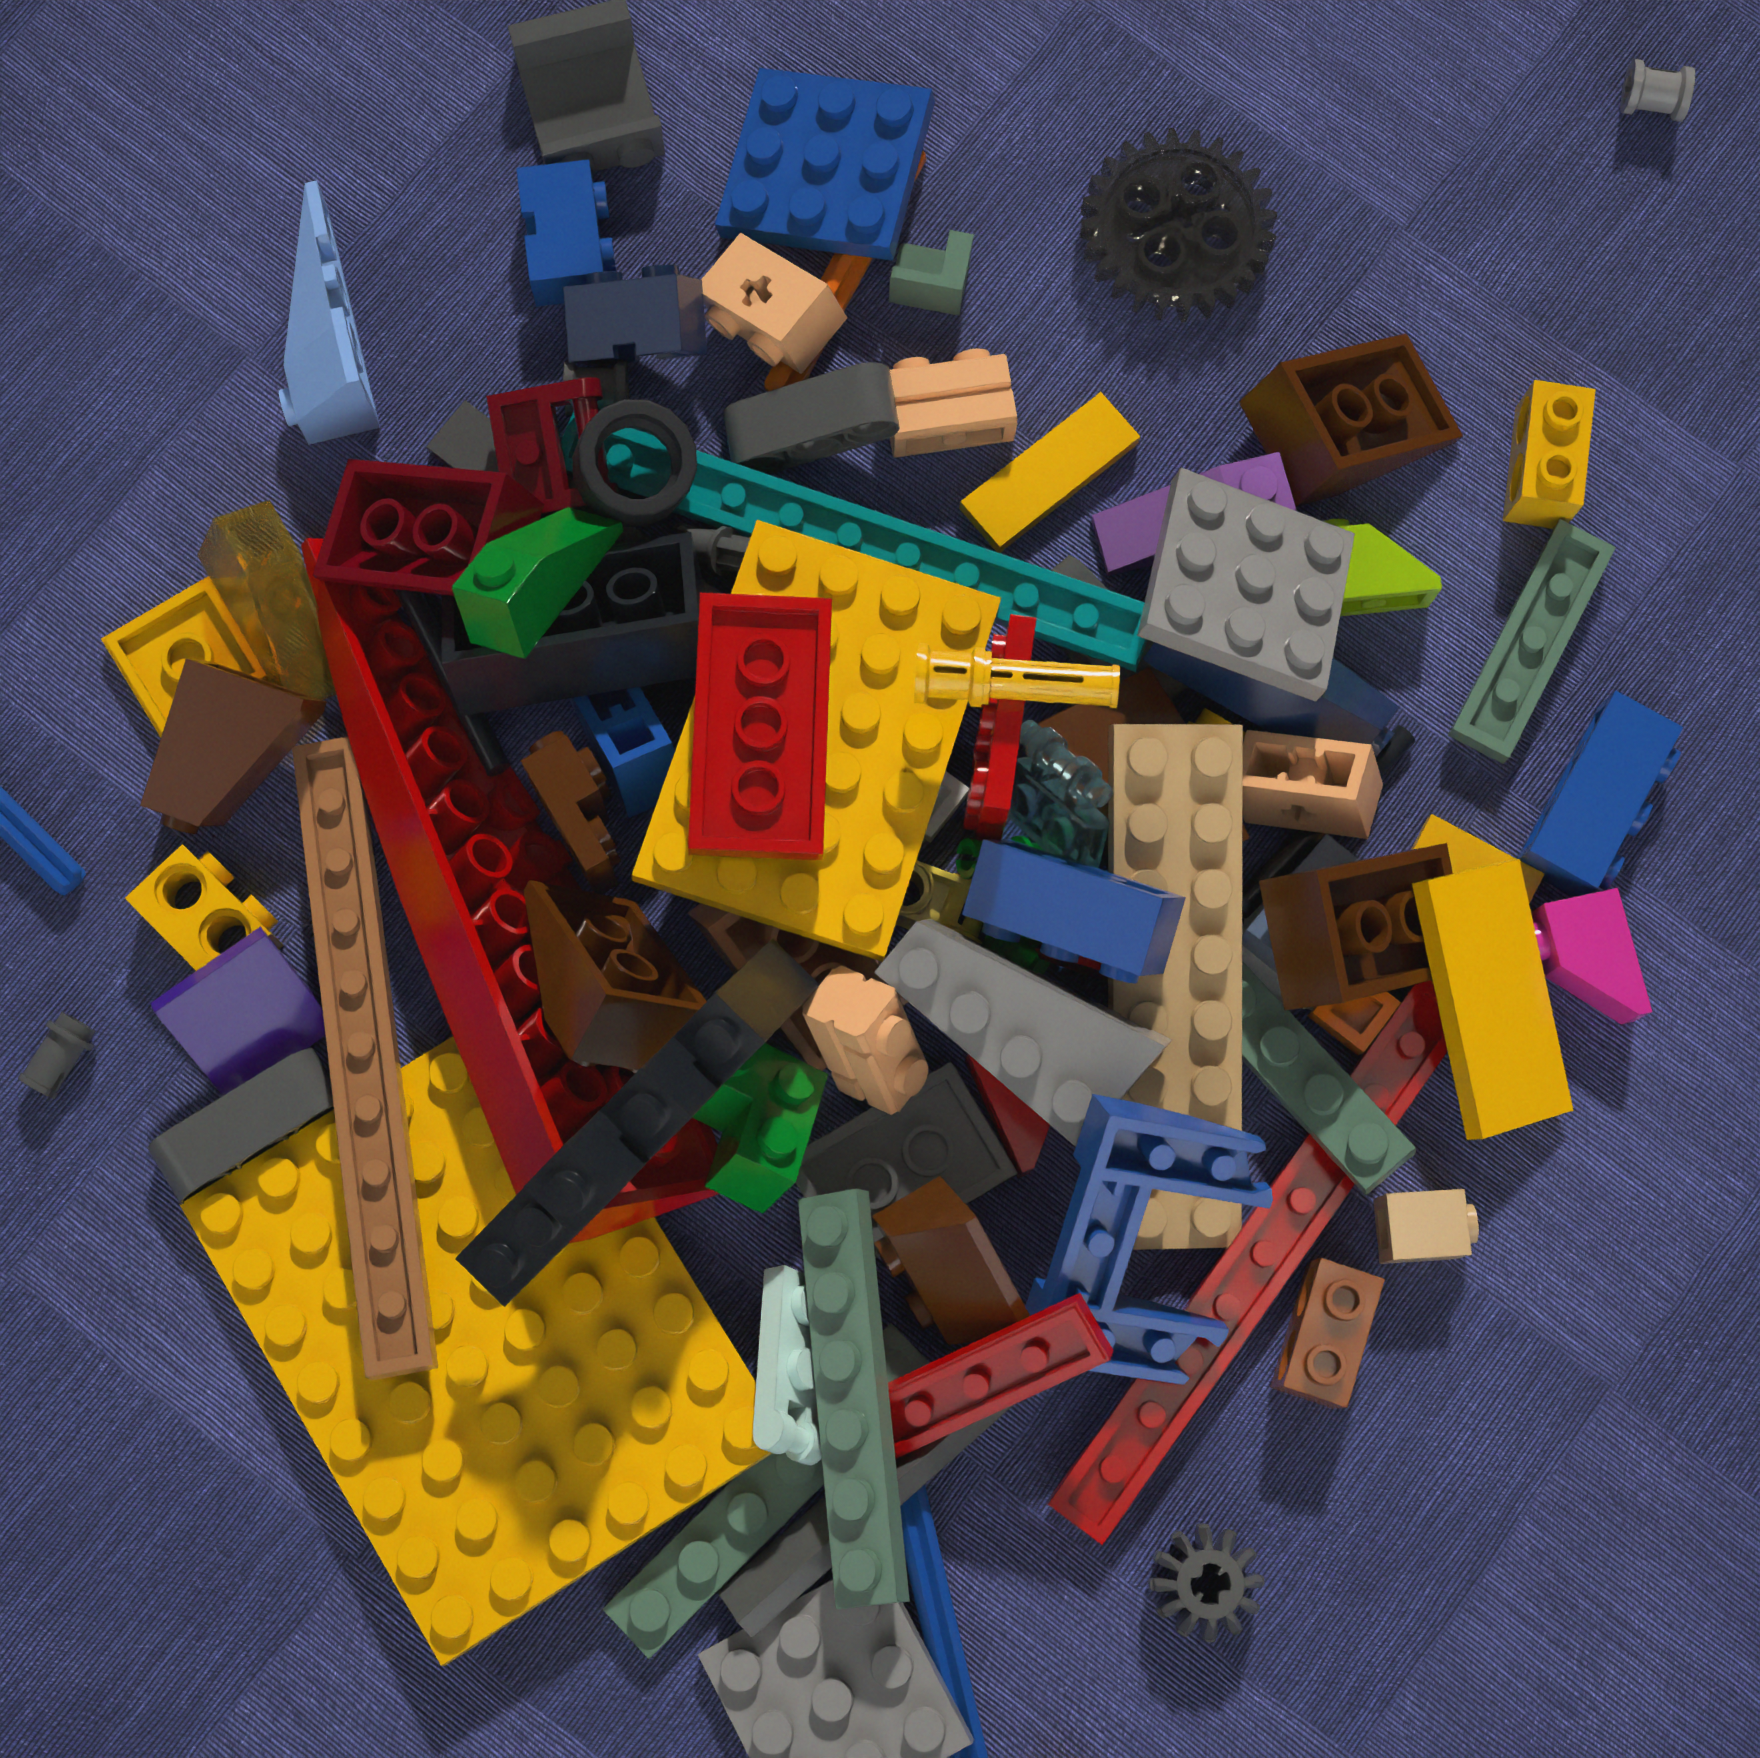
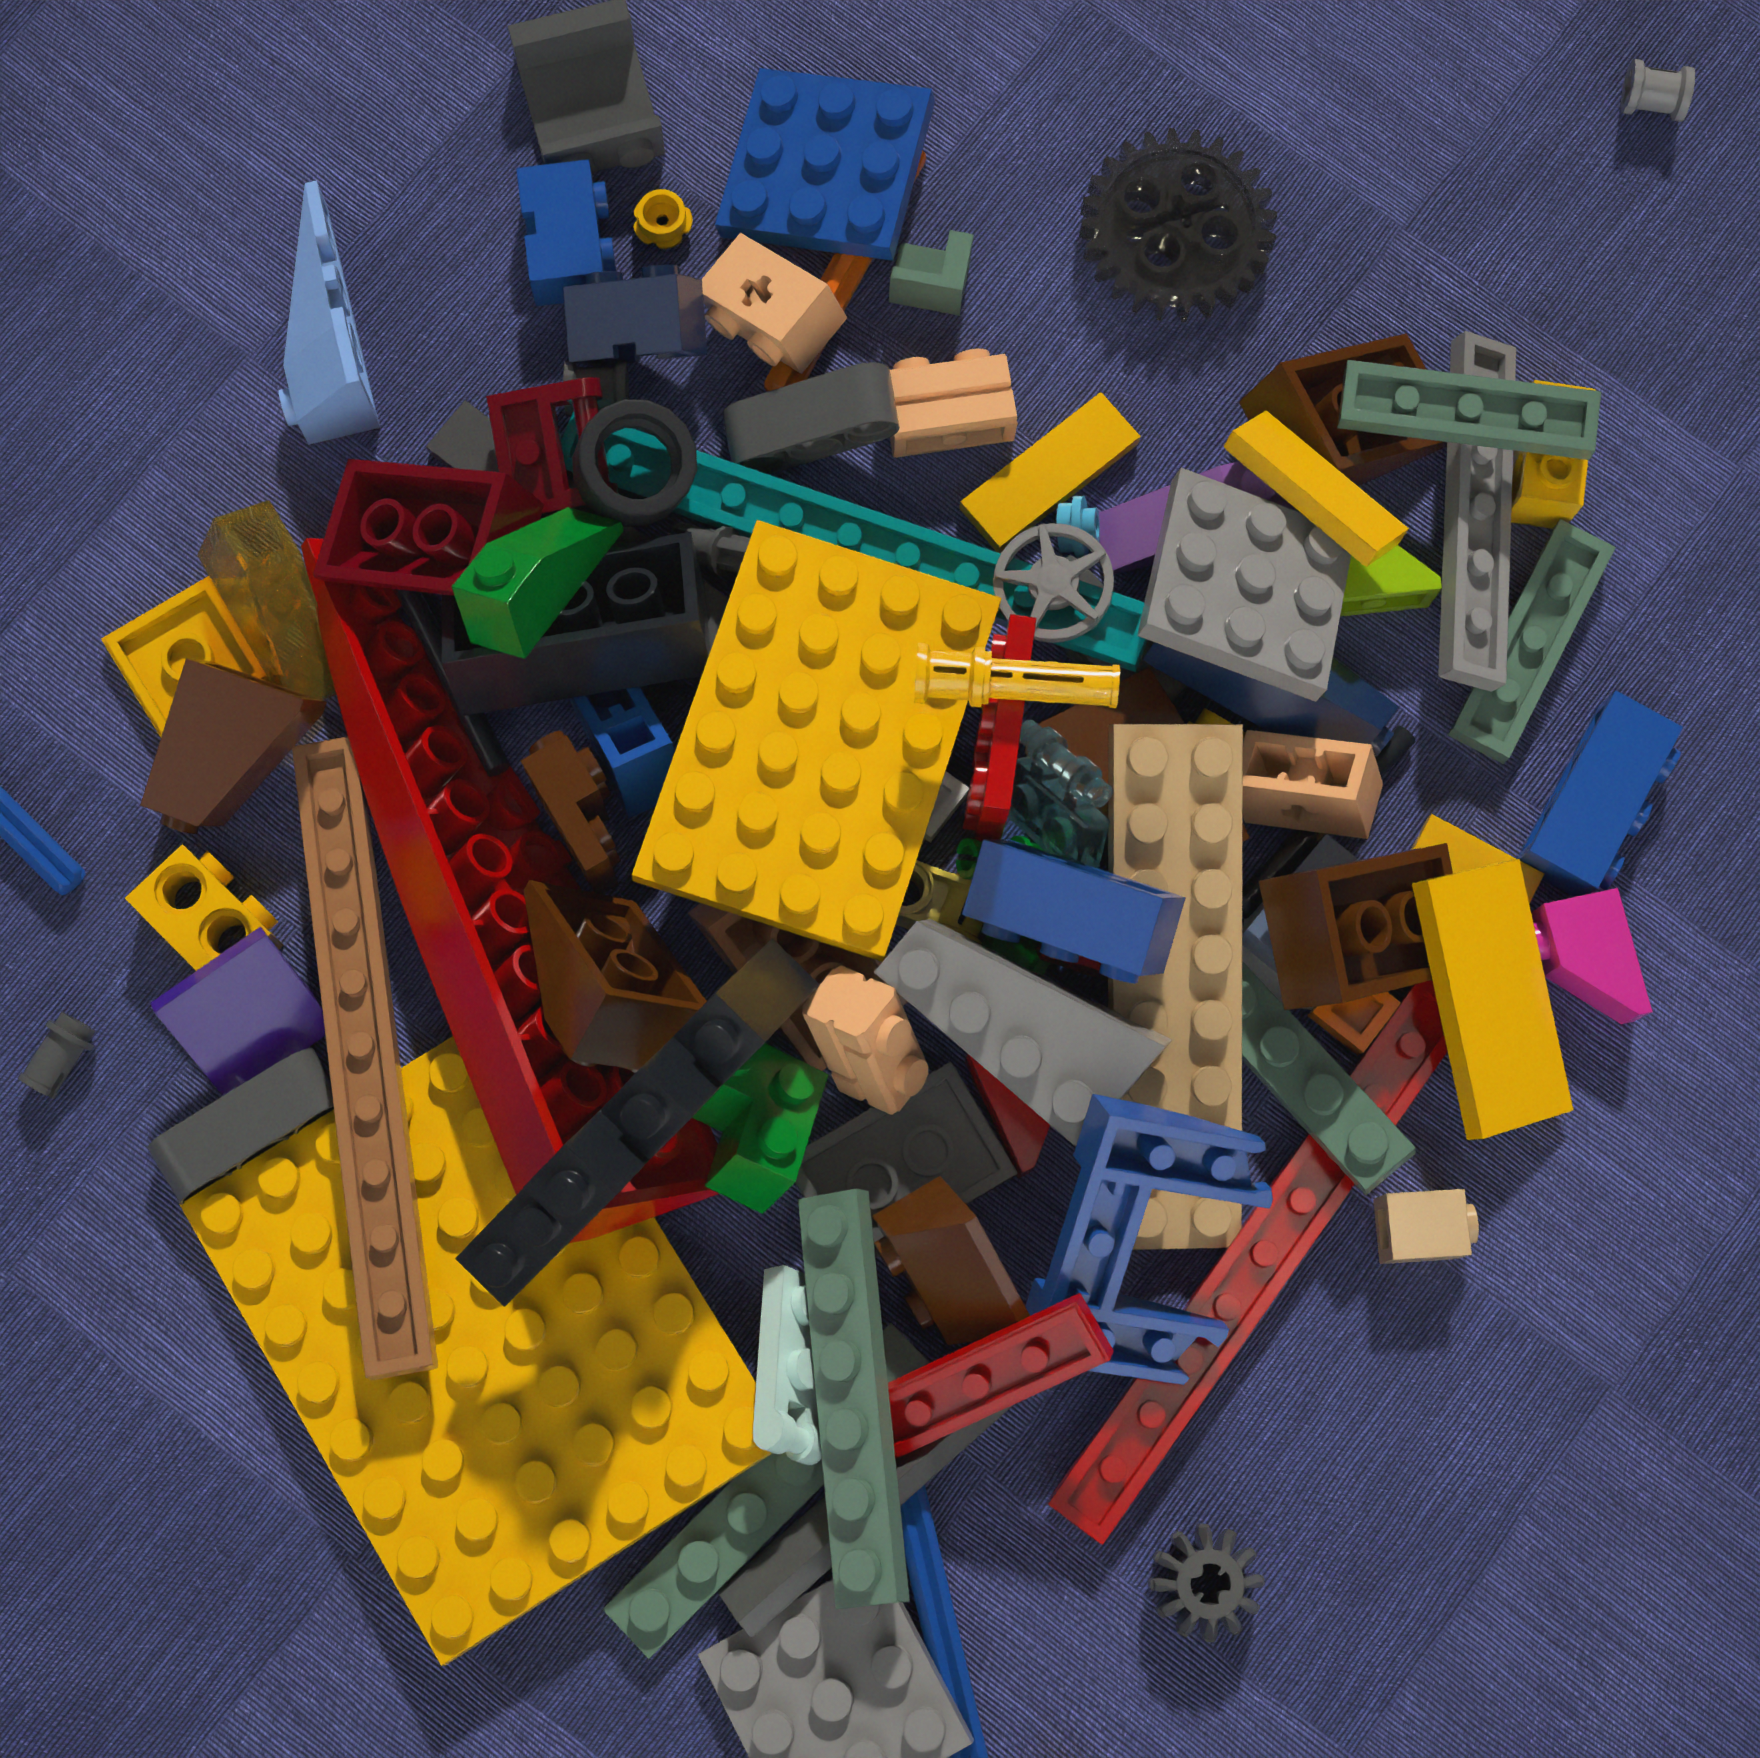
red plate [688,592,832,861] -> none
dark orange brick [1270,1258,1385,1409] -> none
none -> yellow plate [633,189,693,249]
none -> light grey wheel [993,523,1114,643]
none -> medium azure plate [1056,496,1100,558]
none -> yellow tile [1223,410,1409,567]
none -> sand green plate [1337,360,1601,460]
none -> light grey plate [1438,331,1516,692]

